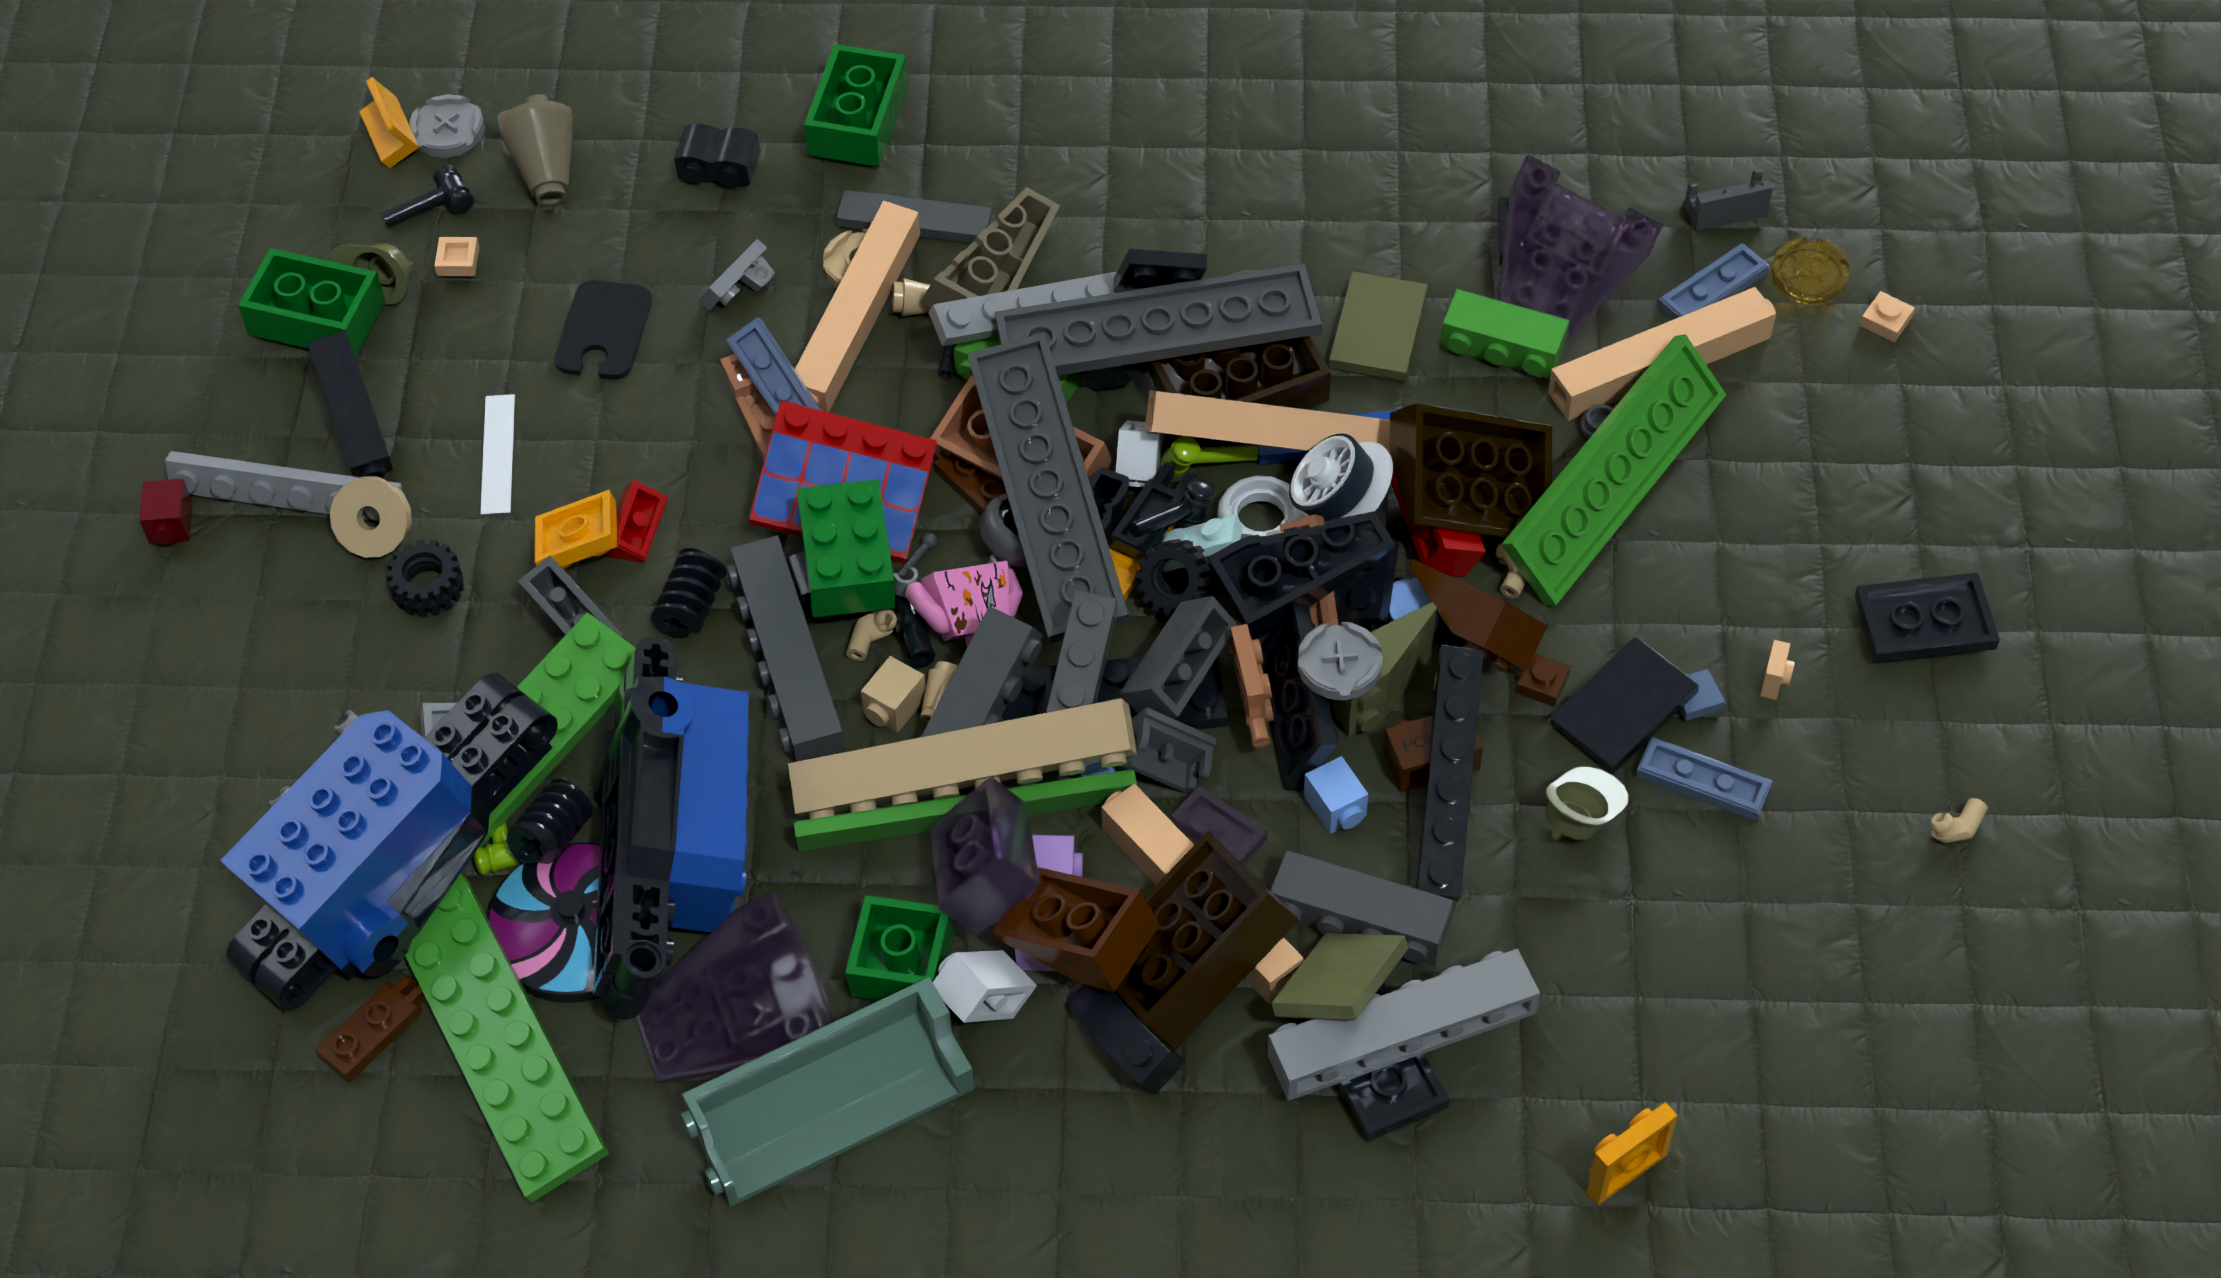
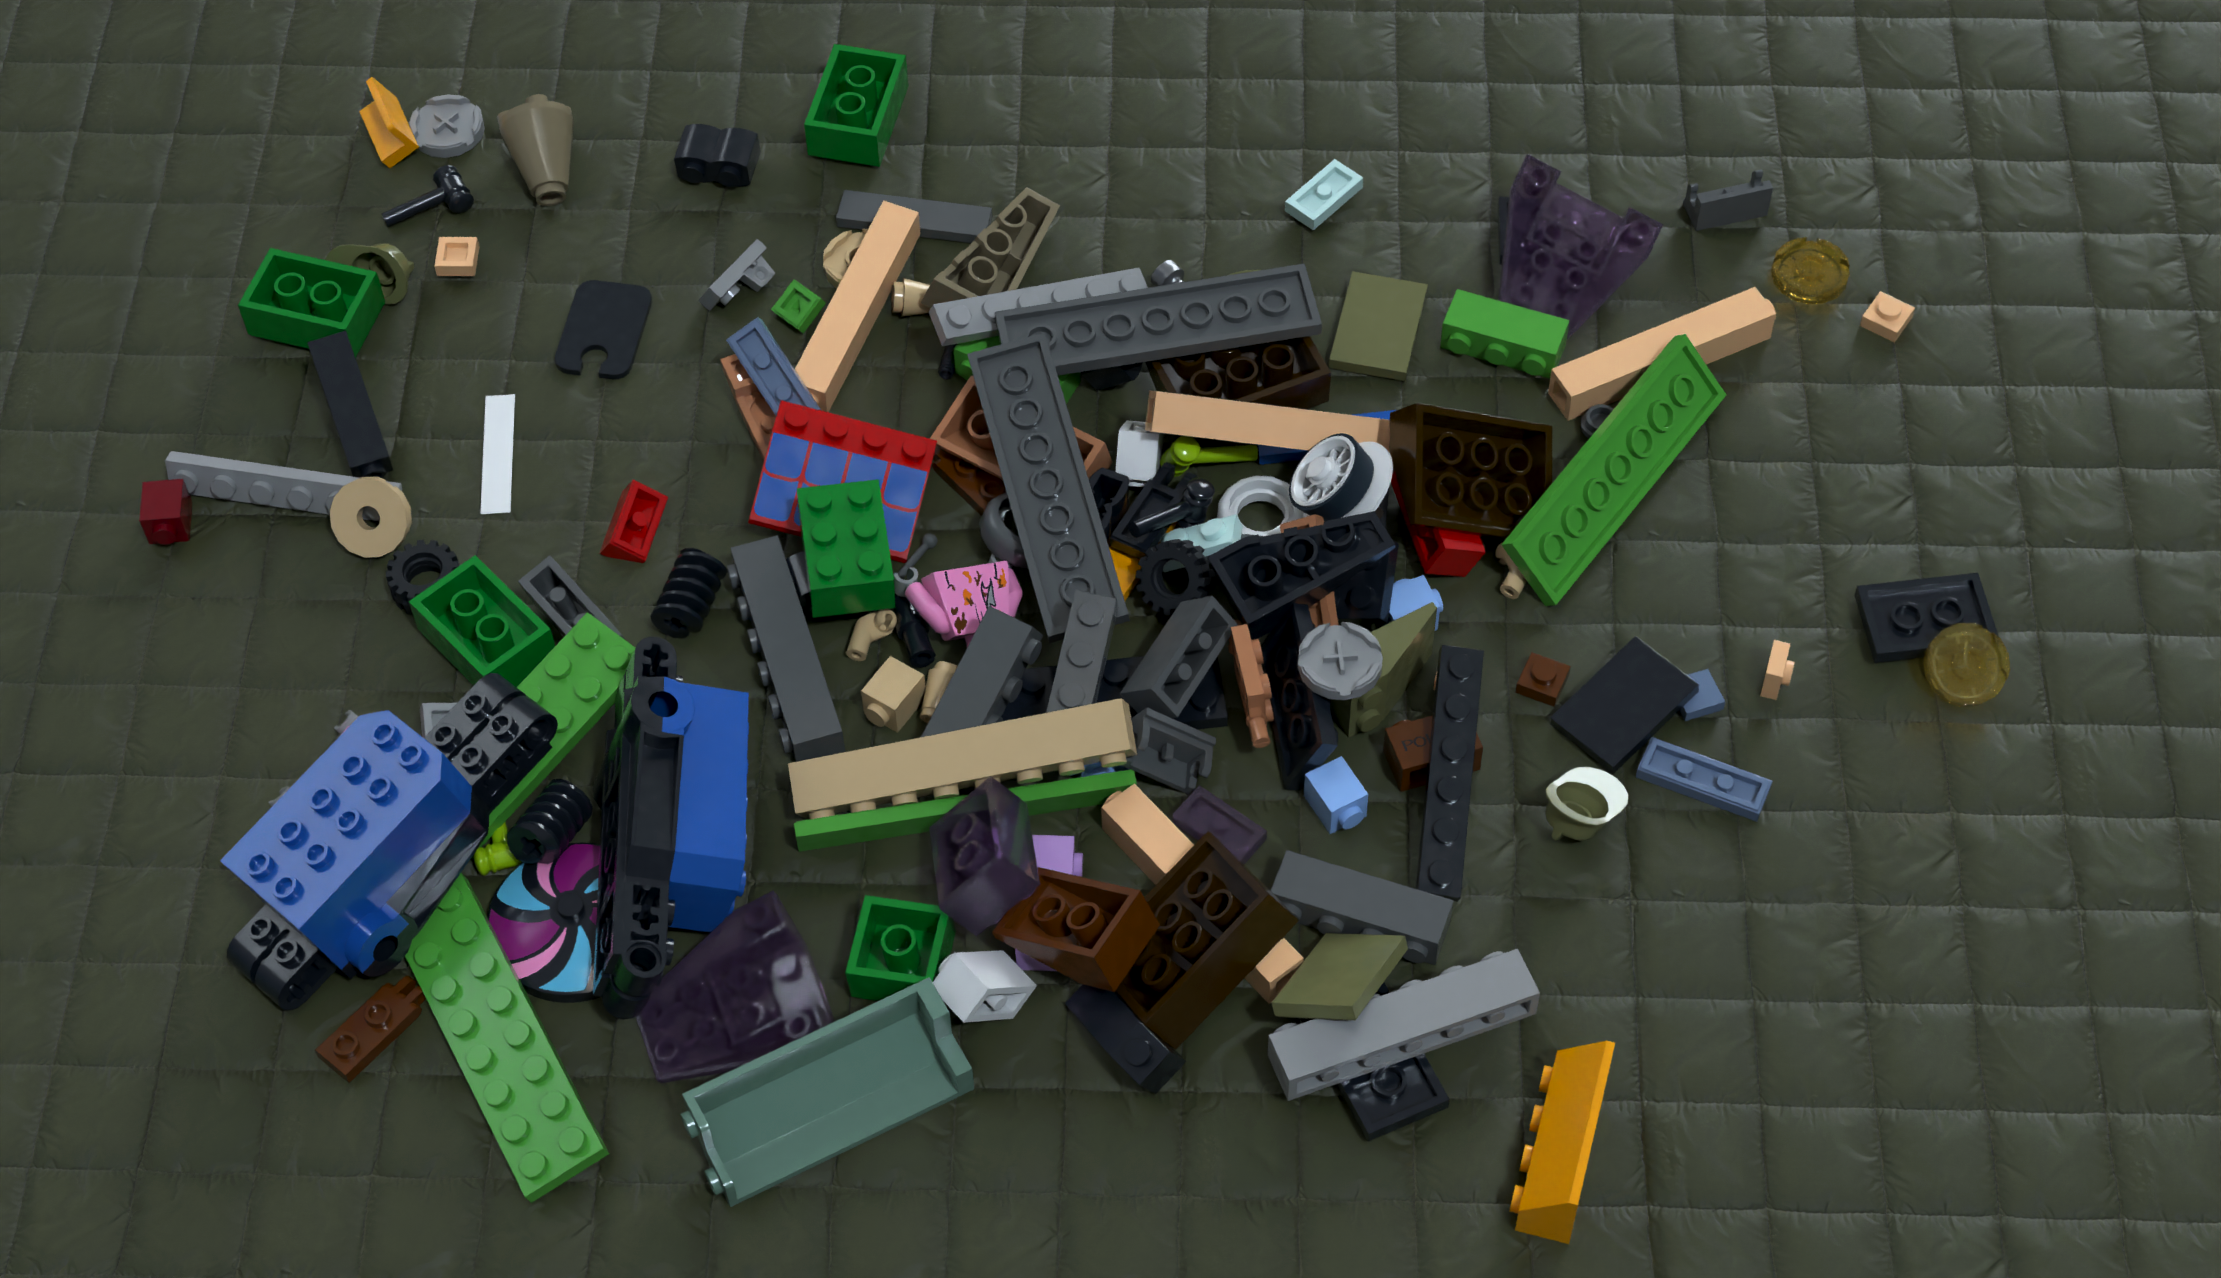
light orange plate [535,489,617,569] -> none
black plate [1114,248,1207,293] -> none
reddish brown slope [1409,559,1548,671] -> none
light orange plate [1586,1102,1678,1206] -> none
sand blue tile [1657,243,1769,320] -> none
tan arm [1930,798,1988,843] -> none
none -> green brick [409,555,555,687]
none -> bright green tile [771,279,826,333]
none -> light aqua plate [1285,159,1363,230]
none -> light orange slope [1509,1040,1615,1244]
none -> clear yellow tile [1924,623,2010,707]

